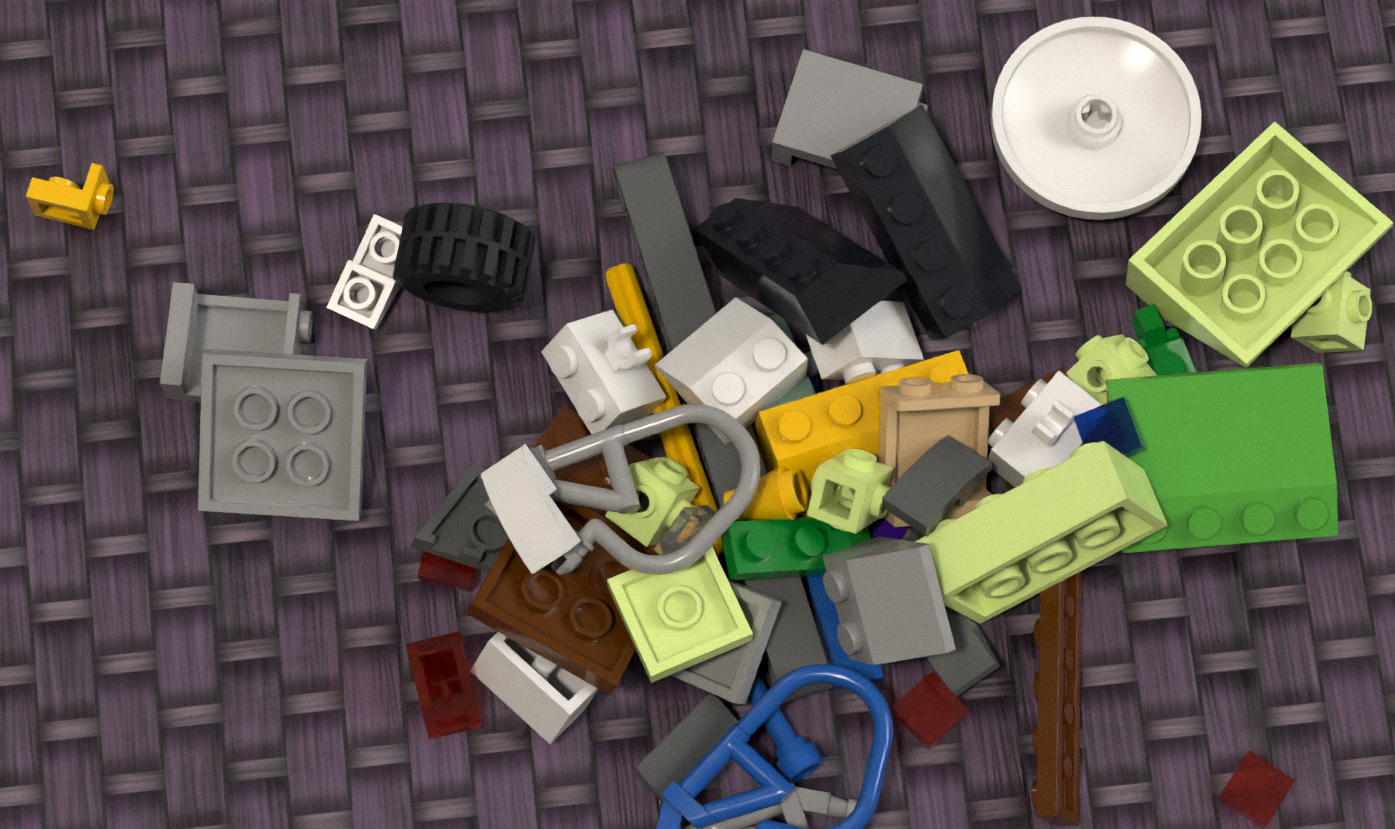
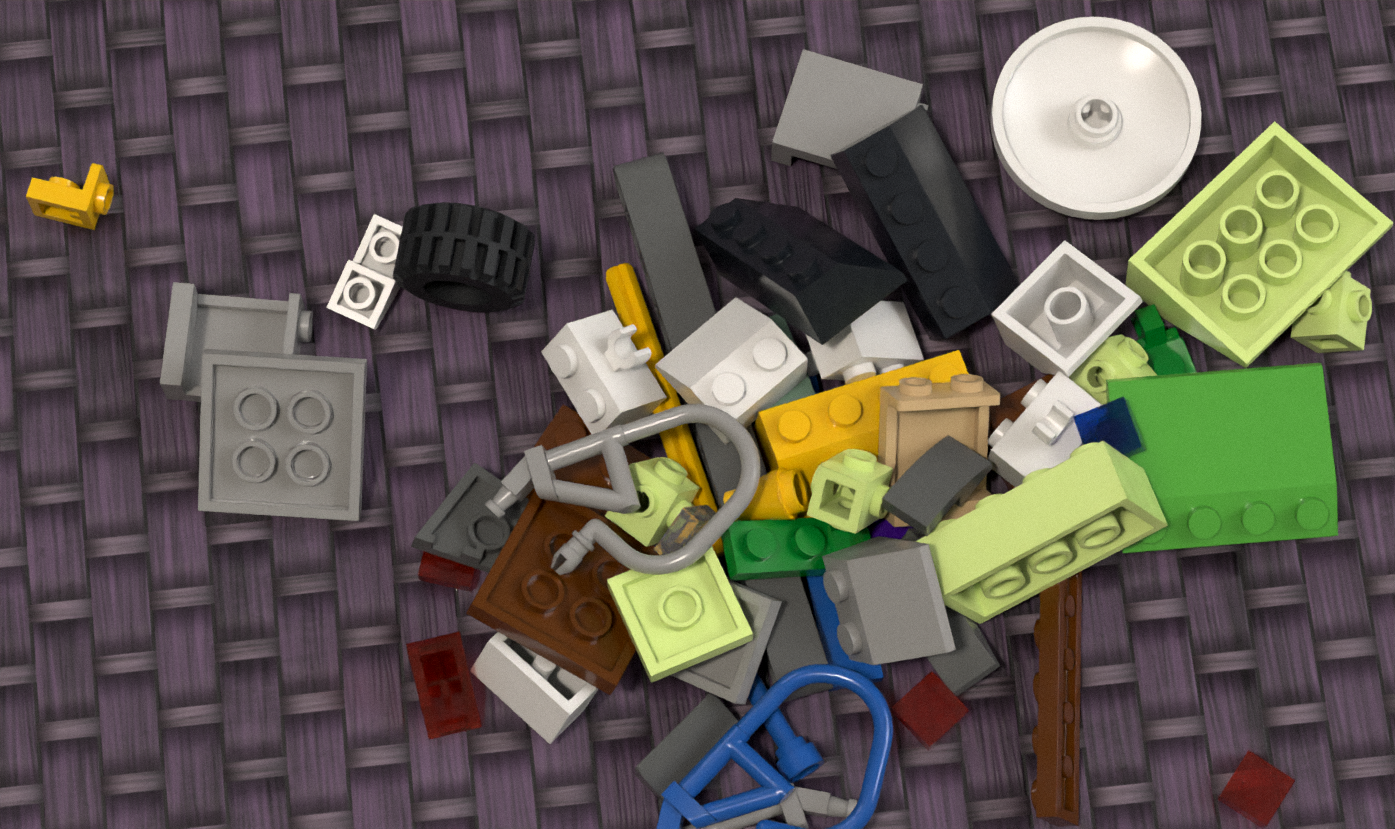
white slope [481,444,581,574] -> none
none -> white slope [991,240,1142,377]

